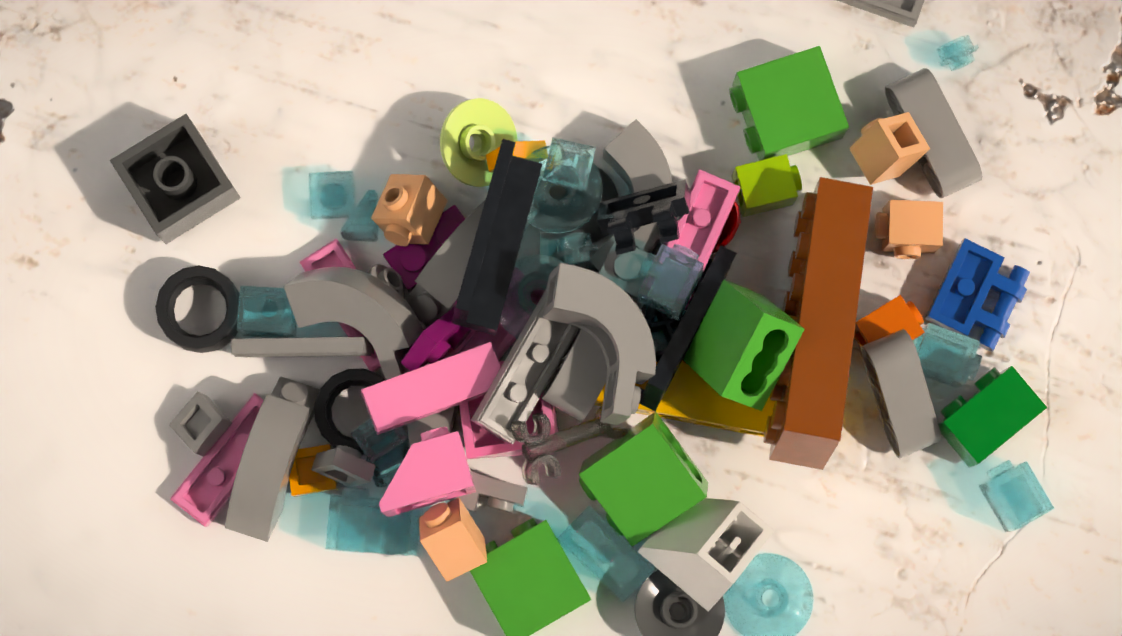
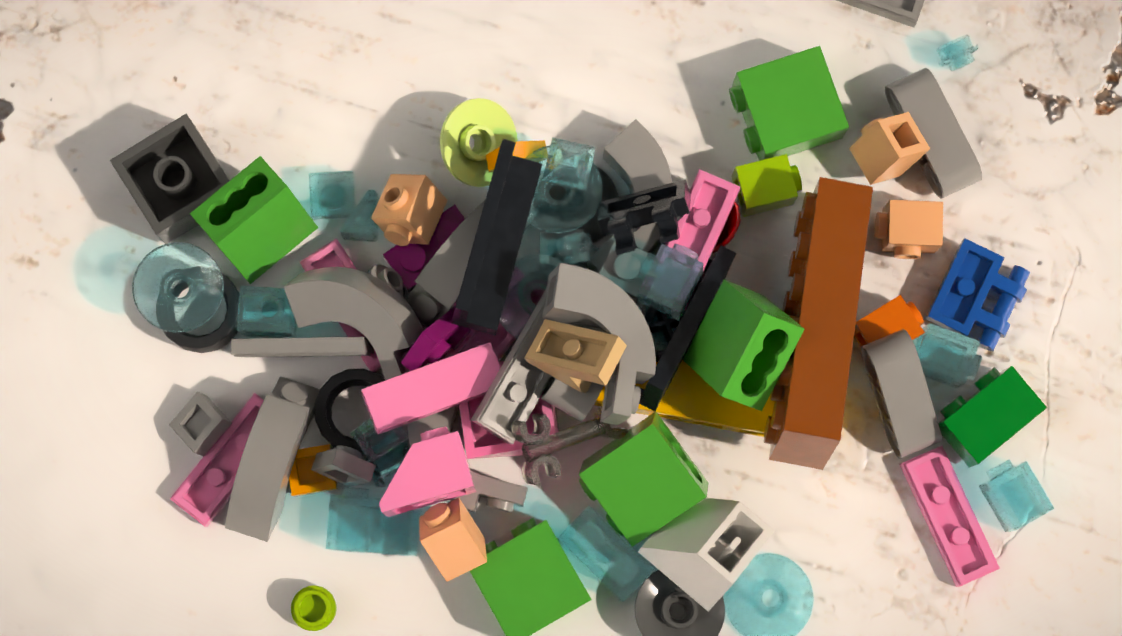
none -> clear light blue dish [132,242,224,332]
none -> bright green piece [190,156,318,284]
none -> lime plate [291,585,337,631]
none -> tan slope [524,319,627,393]
none -> bright pink tile [899,445,1000,587]

